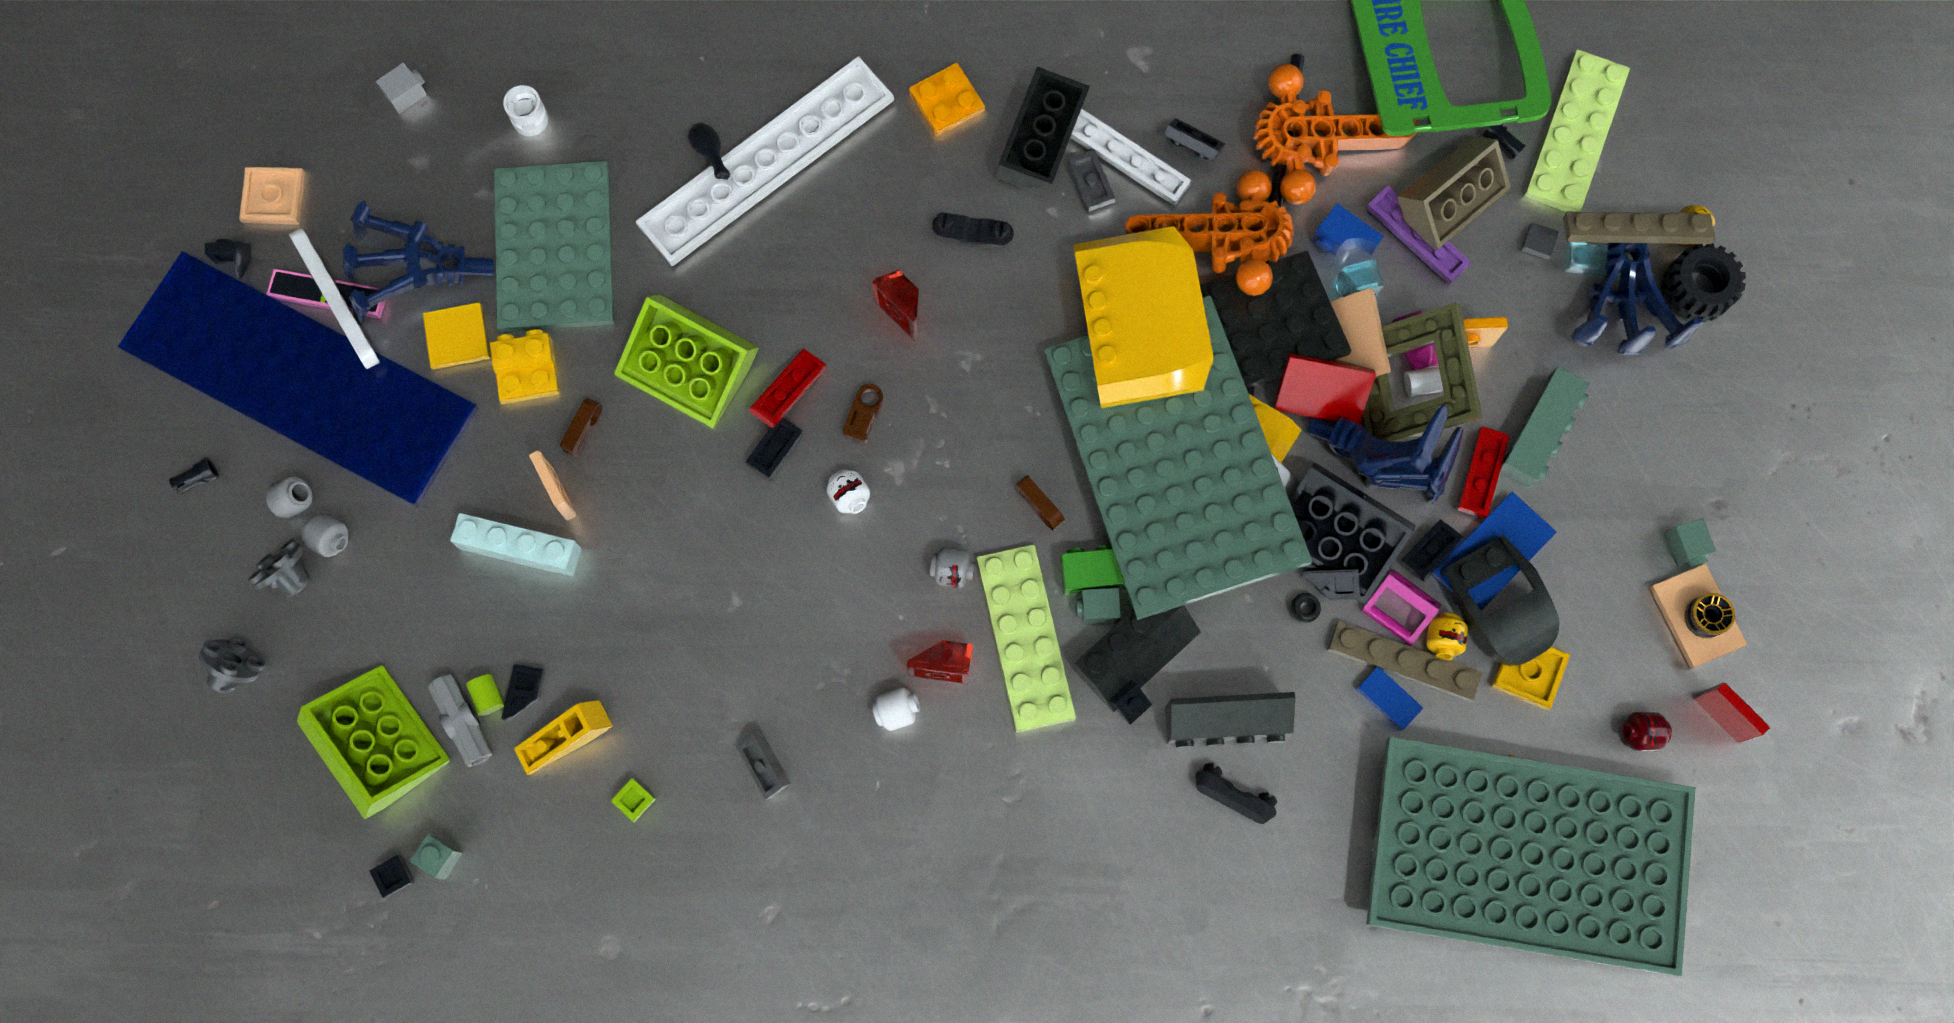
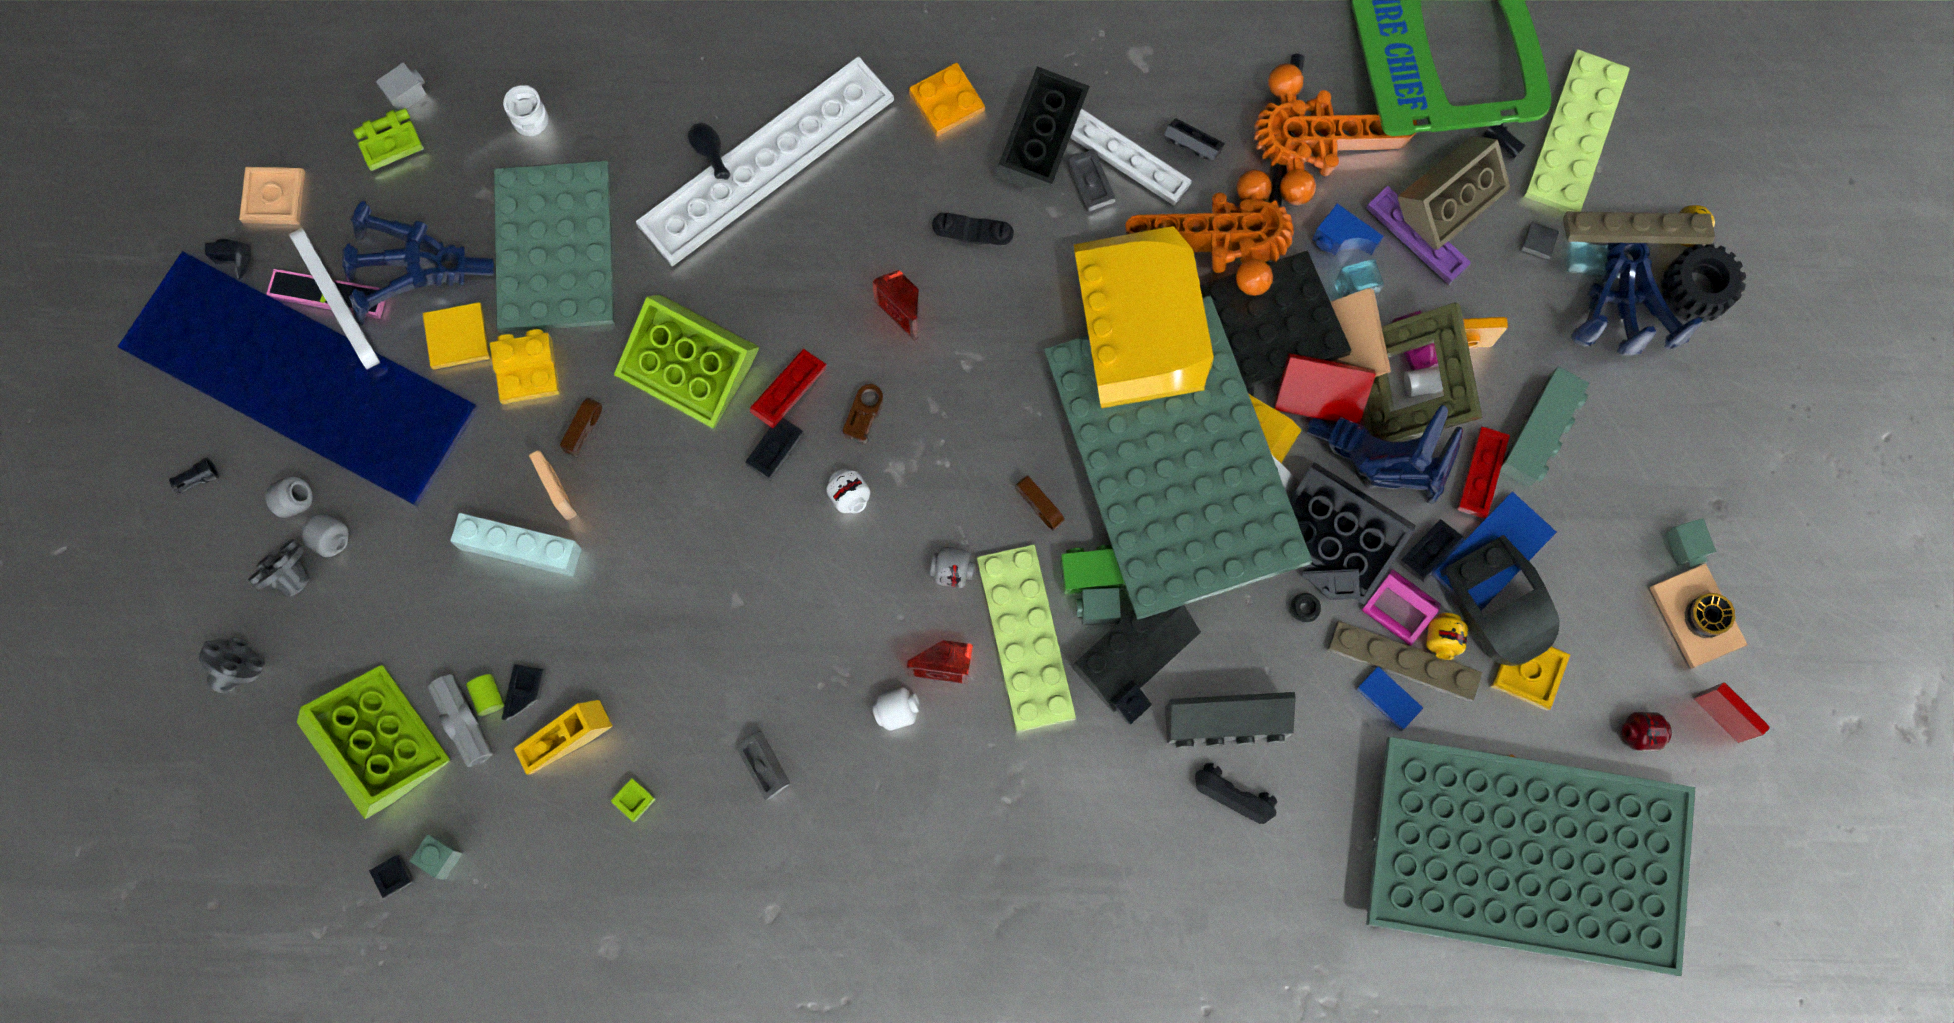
none -> lime plate [353,107,424,171]

